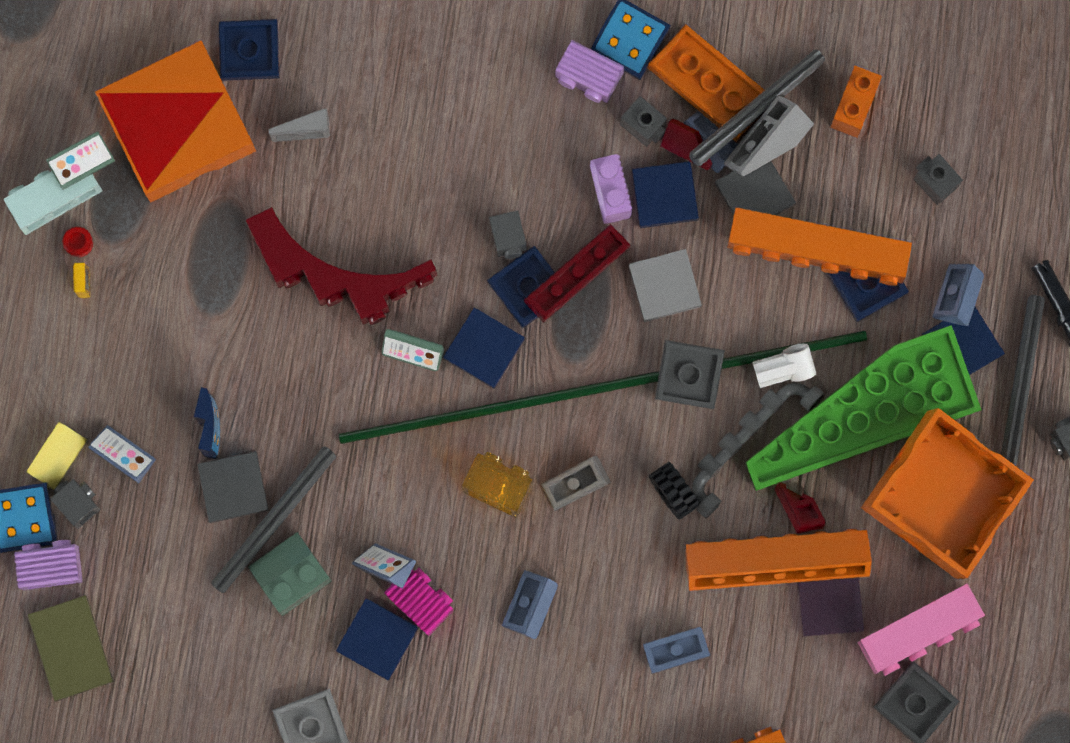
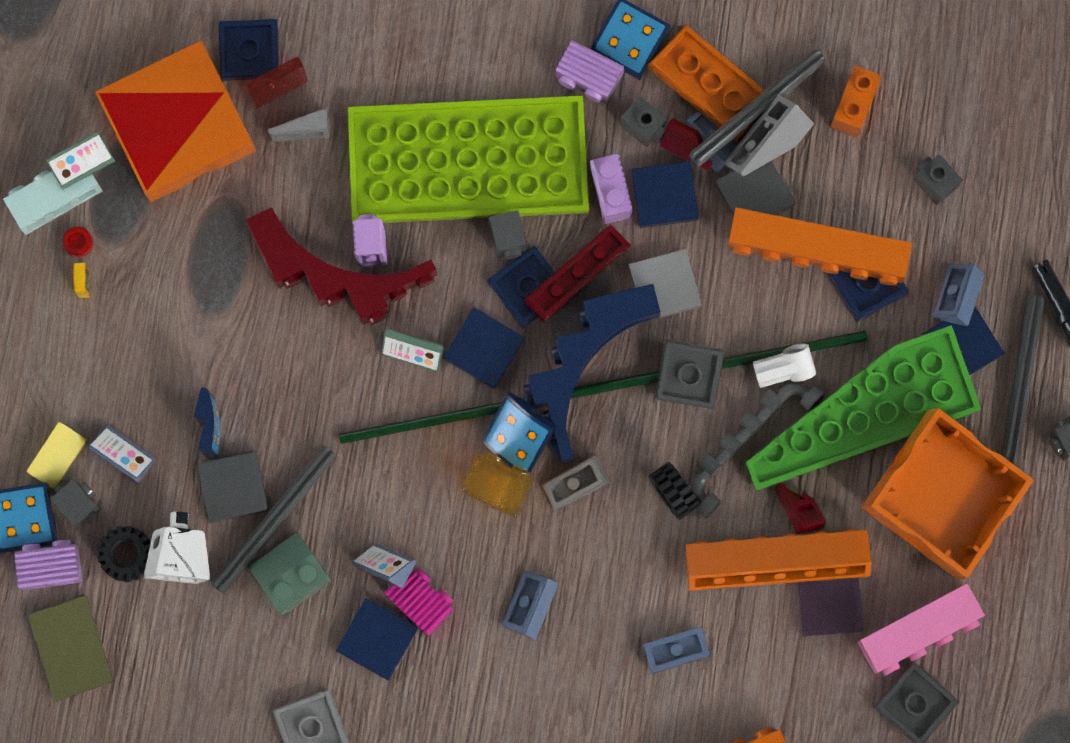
none -> black tyre [97,526,151,582]
none -> white torso [144,512,210,584]
none -> clear red tile [246,57,308,109]
none -> lime plate [348,96,589,223]
none -> lavender brick [352,214,388,267]
none -> dark azure slope [482,391,557,478]
none -> dark blue arch [524,284,661,464]

